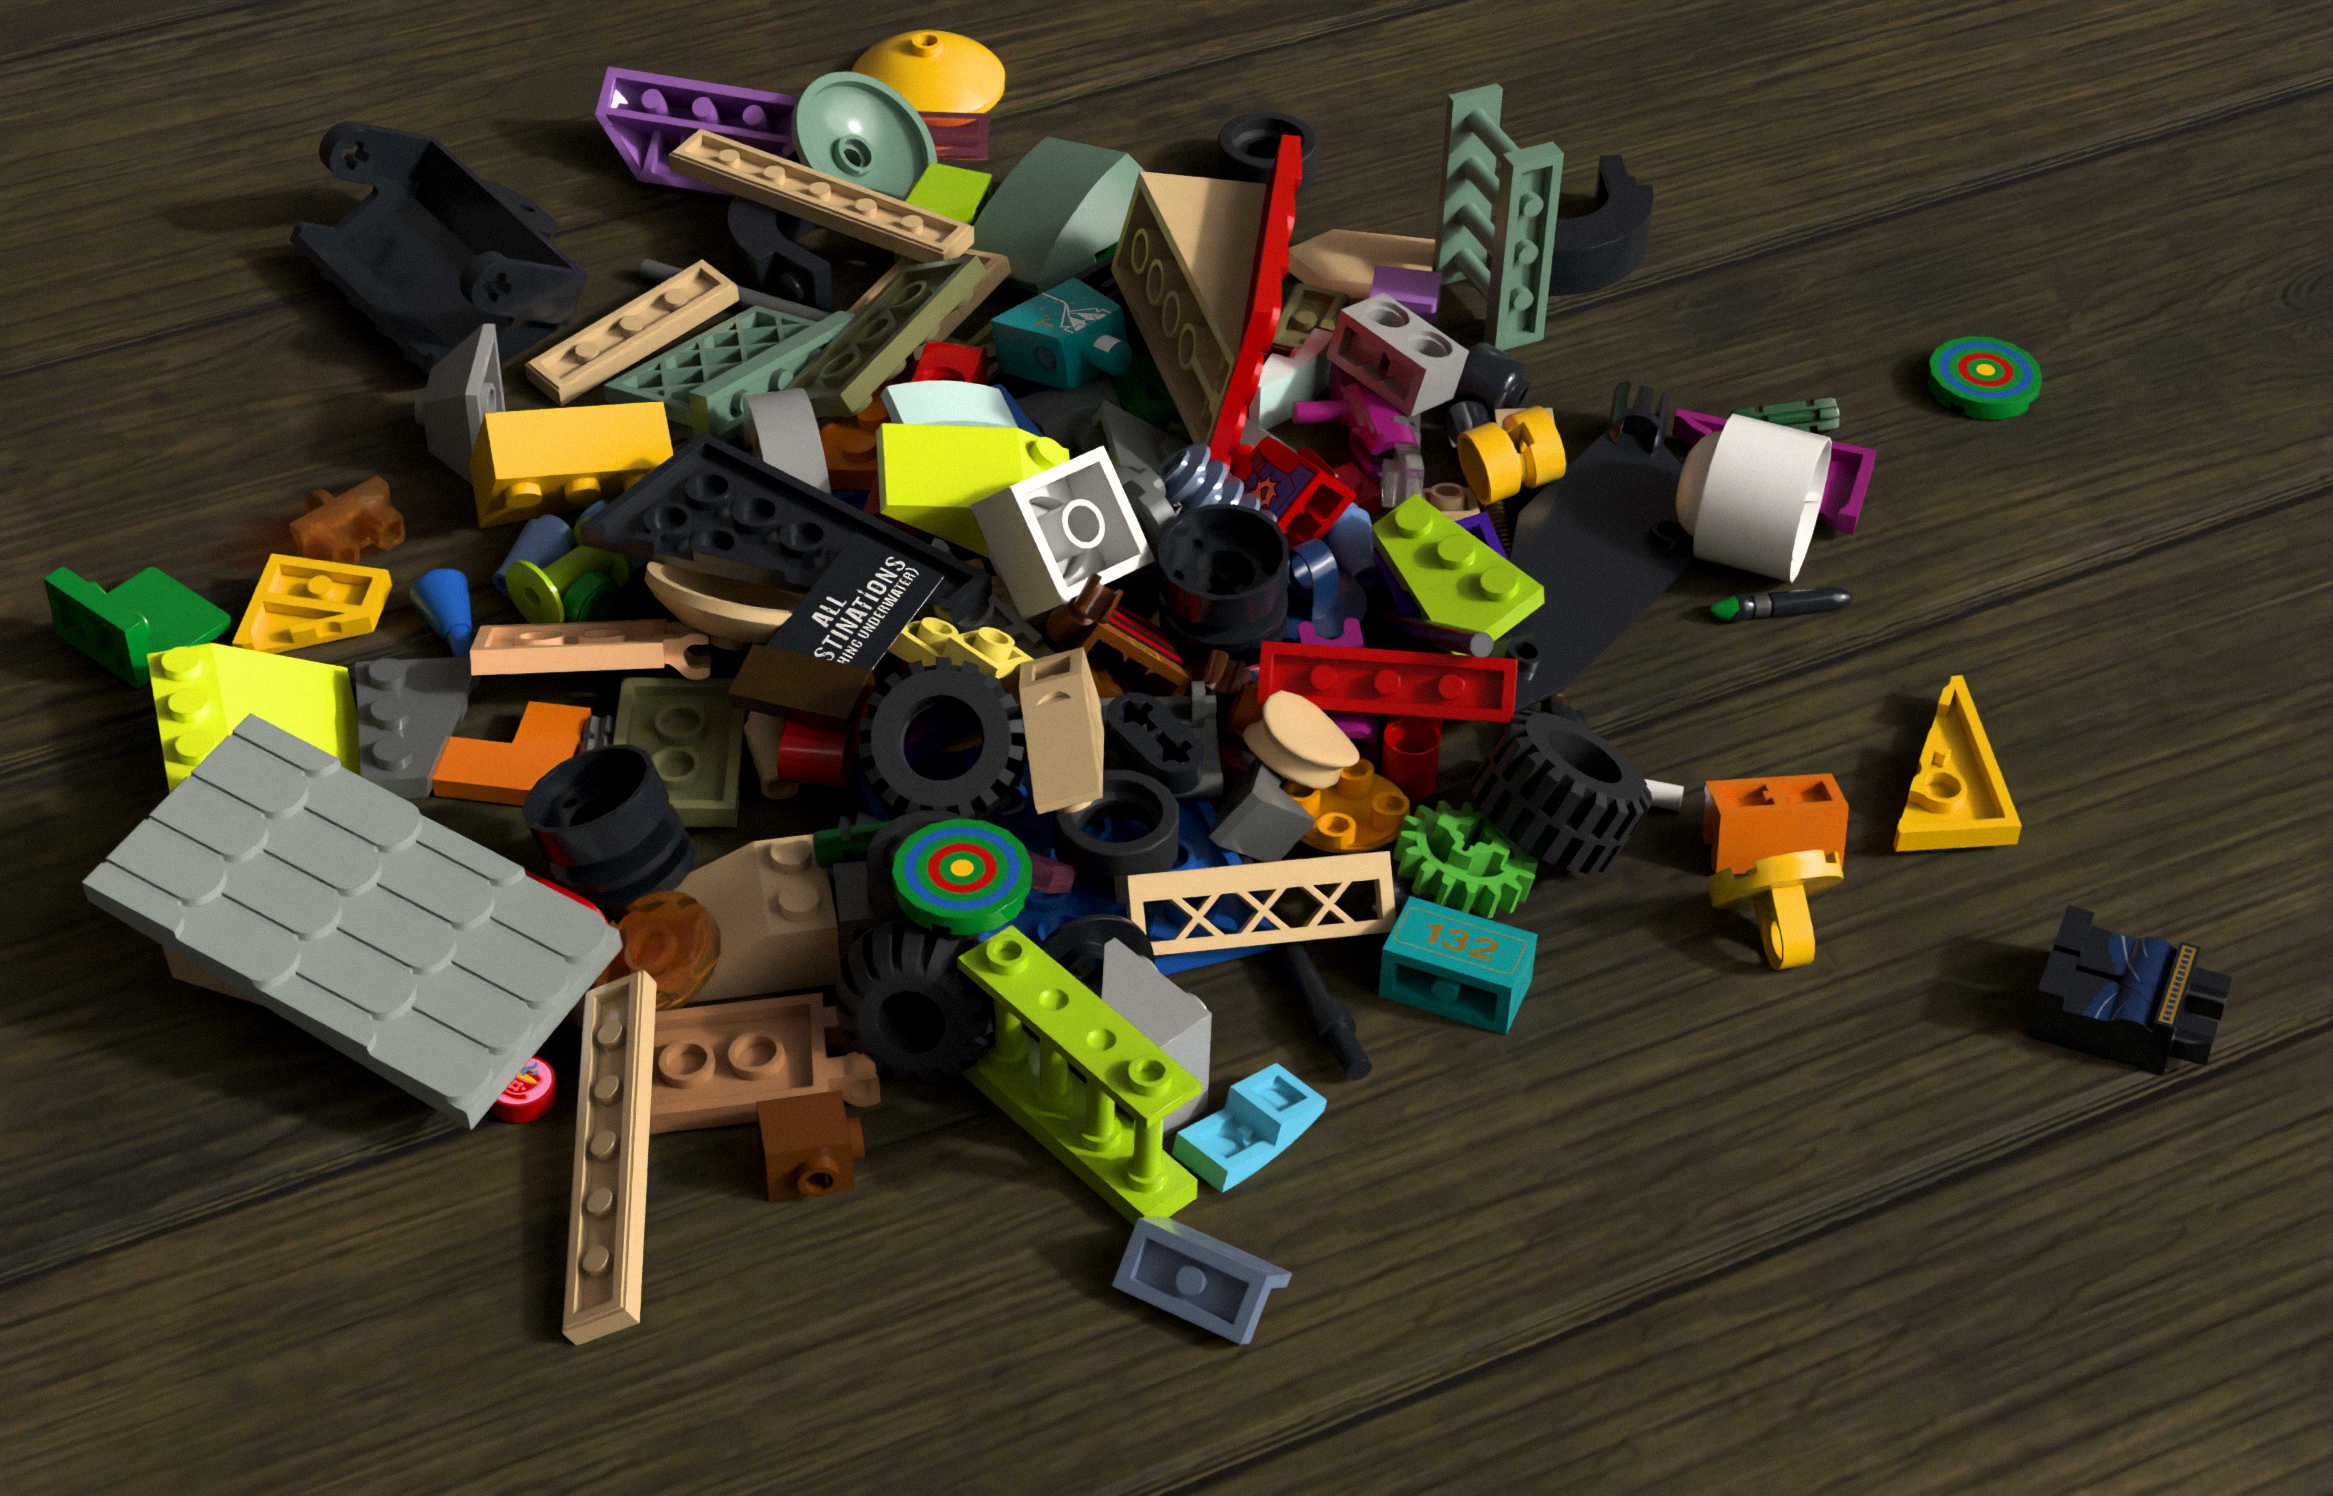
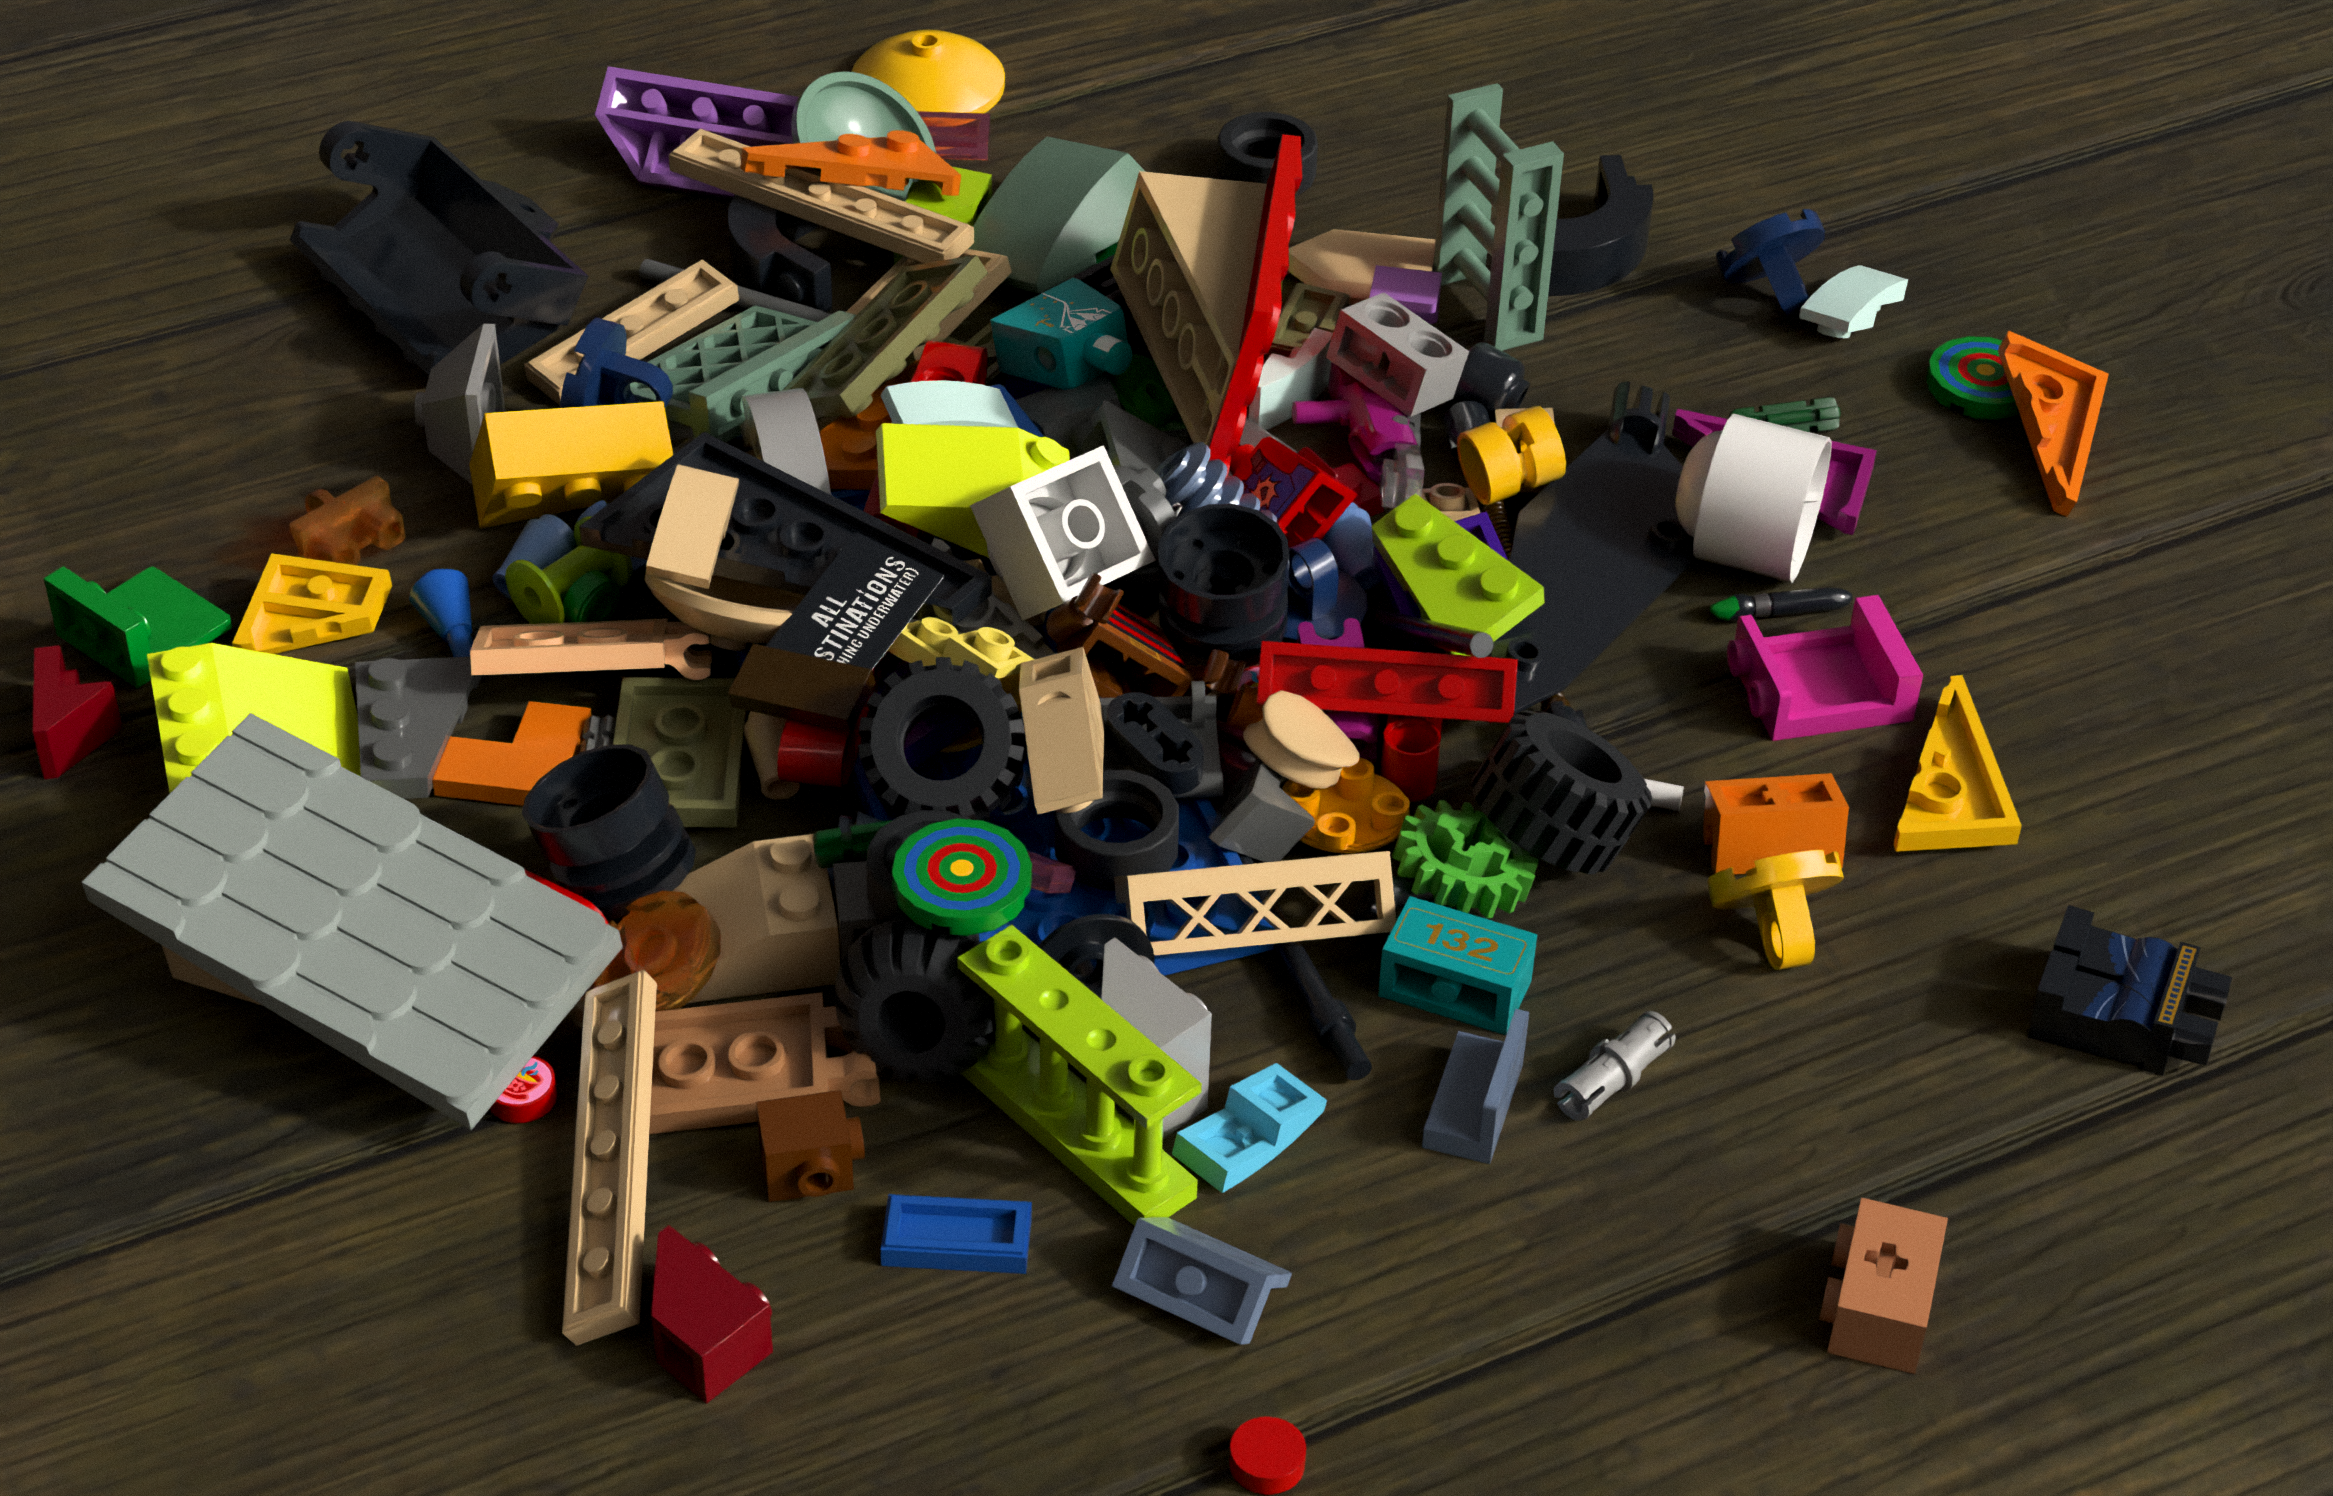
none -> dark red slope [33,645,122,780]
none -> dark blue tile [560,317,673,408]
none -> tan slope [646,465,739,589]
none -> dark red slope [651,1225,773,1404]
none -> orange wing [740,130,961,196]
none -> blue tile [881,1194,1032,1274]
none -> red tile [1229,1416,1306,1495]
none -> sand blue panel [1422,1009,1529,1164]
none -> light grey pin [1554,1011,1676,1121]
none -> dark blue tile [1716,209,1825,318]
none -> dark pink panel [1727,595,1923,741]
none -> light aqua slope [1799,265,1908,338]
none -> nougat brick [1819,1197,1948,1374]
none -> orange wing [1998,330,2109,517]

